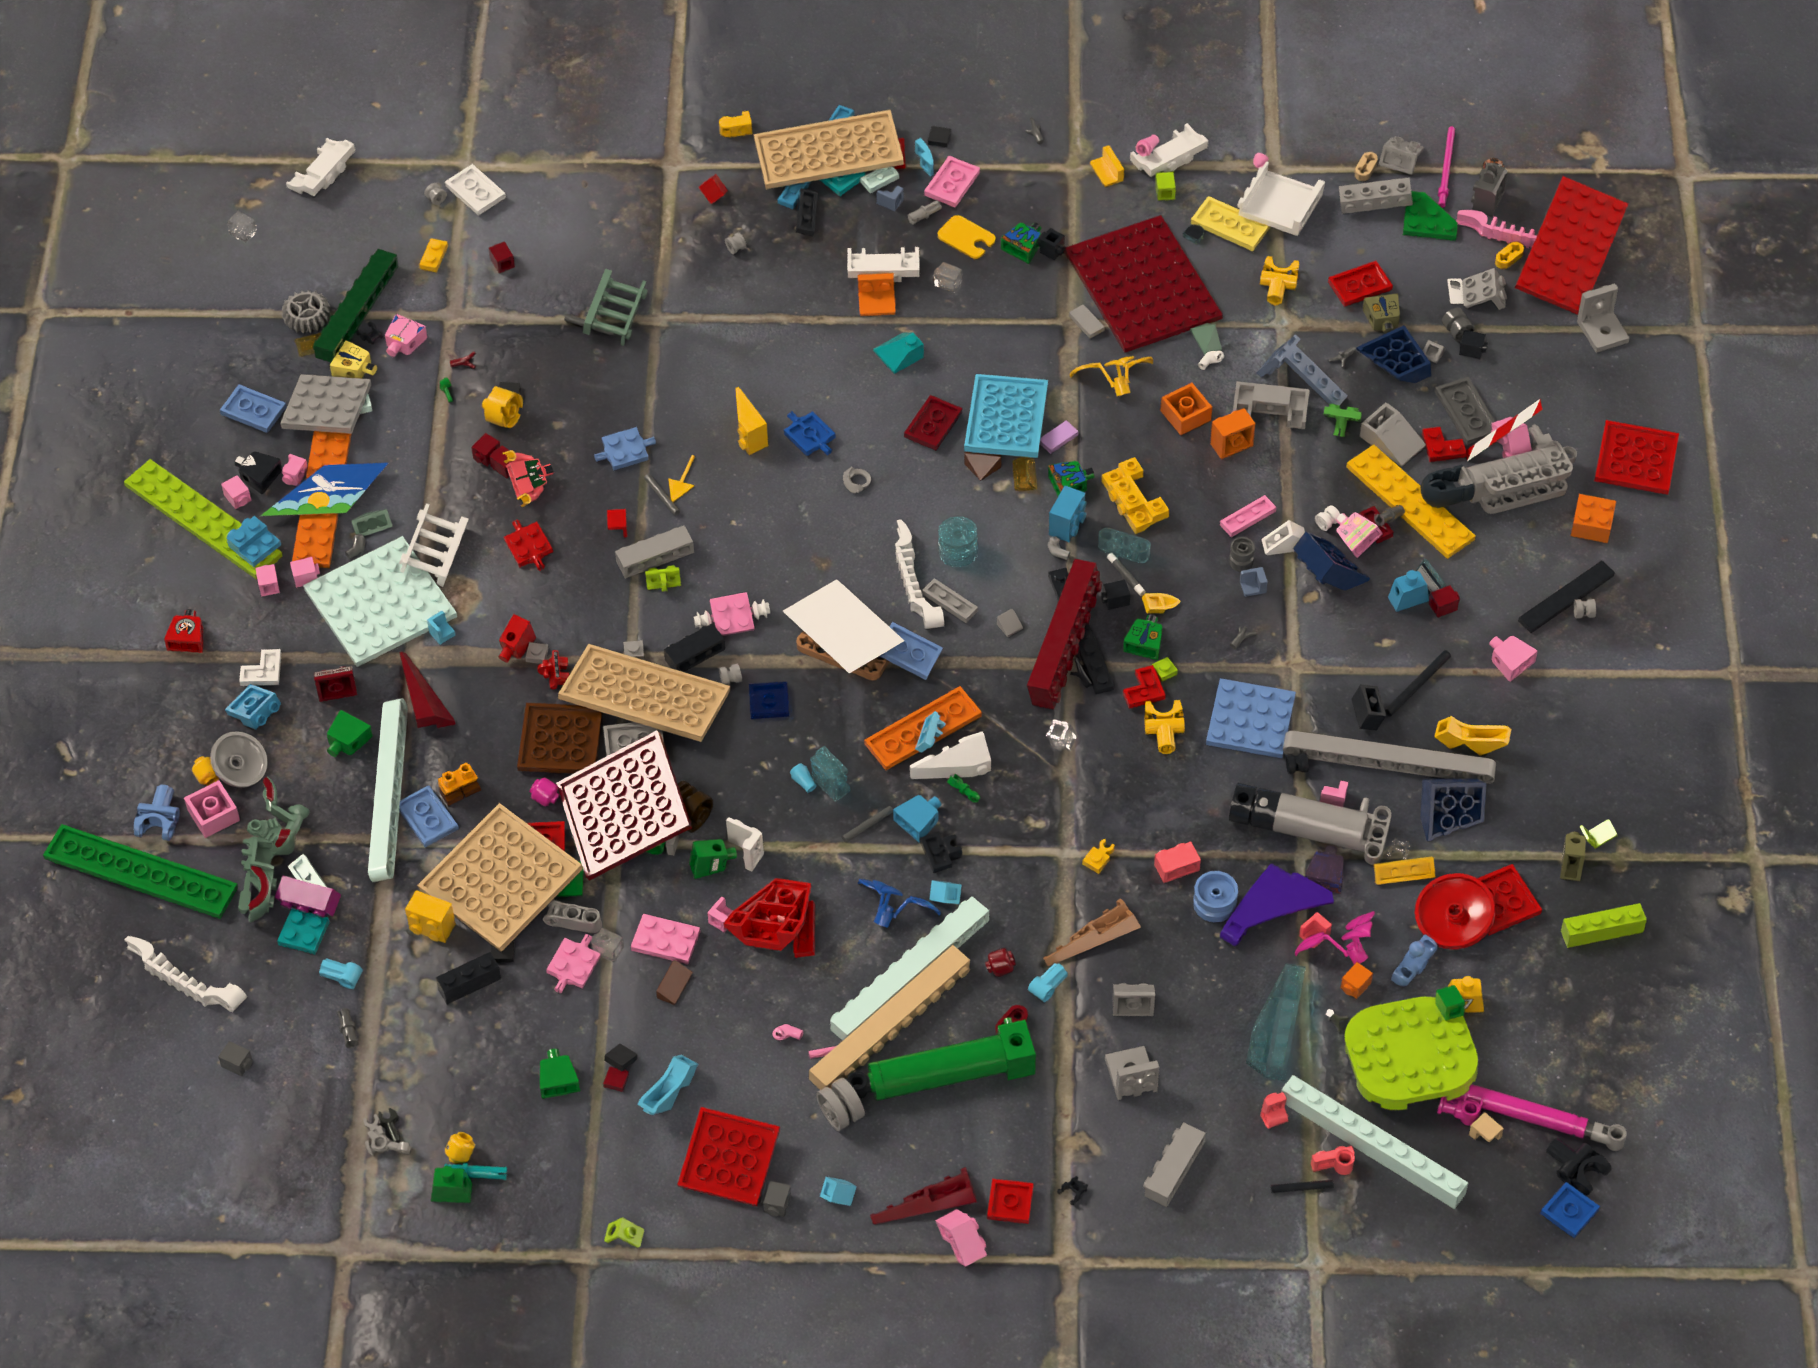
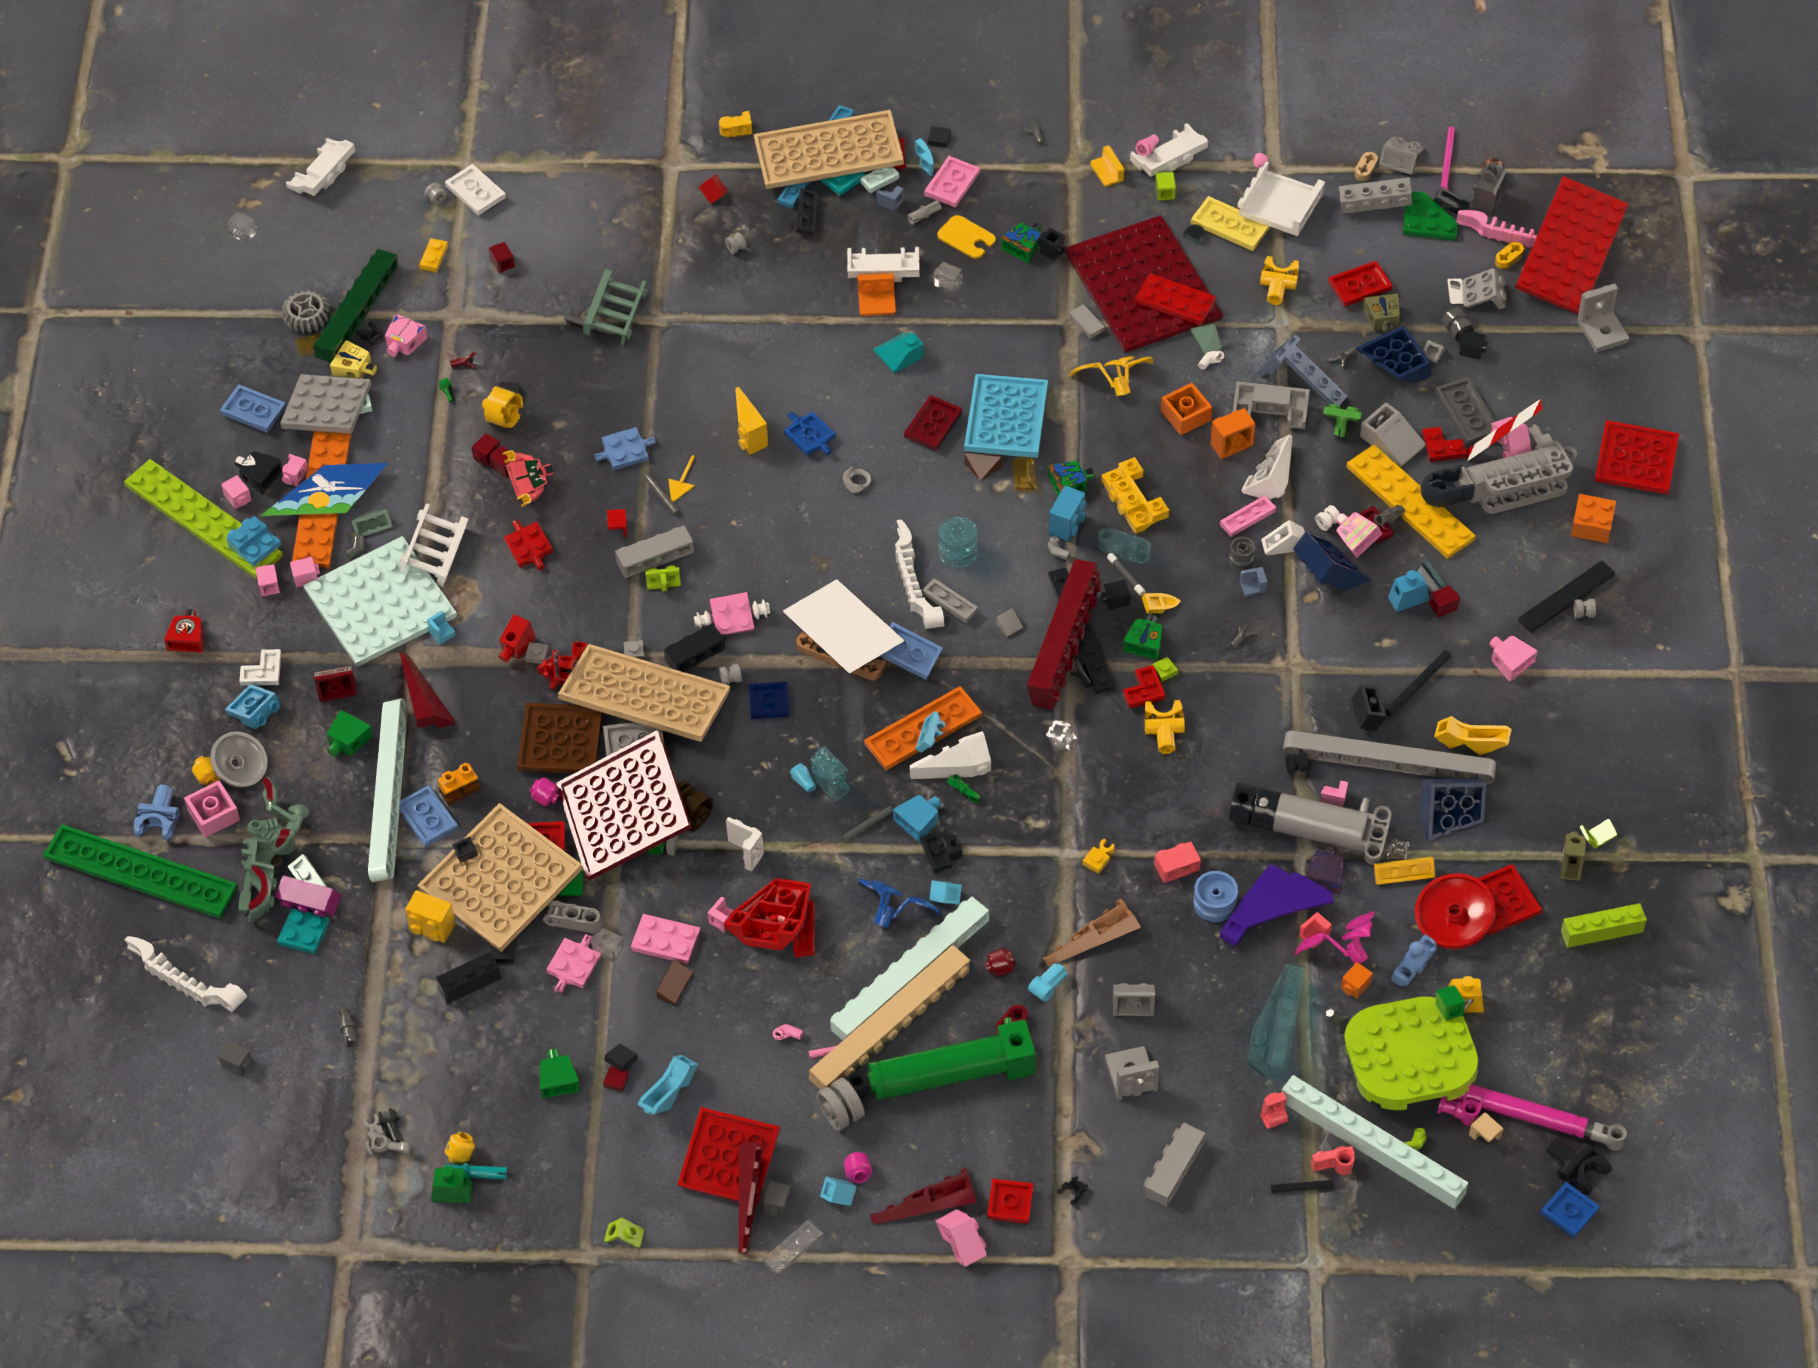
medium azure piece [319,958,363,989] -> none
green torso [689,839,737,879] -> none
lavender tile [1040,420,1078,454] -> none
medium blue plate [1206,678,1296,758] -> none
none -> black tile [452,836,478,863]
none -> red bar [558,642,587,669]
none -> dark red wedge [738,1142,764,1254]
none -> clear plate [763,1220,823,1277]
none -> dark pink head [843,1152,872,1183]
none -> red plate [1135,273,1216,326]
none -> white wedge [1241,434,1292,500]
none -> lime arm [1403,1128,1427,1150]
none -> black tile [1433,186,1471,215]

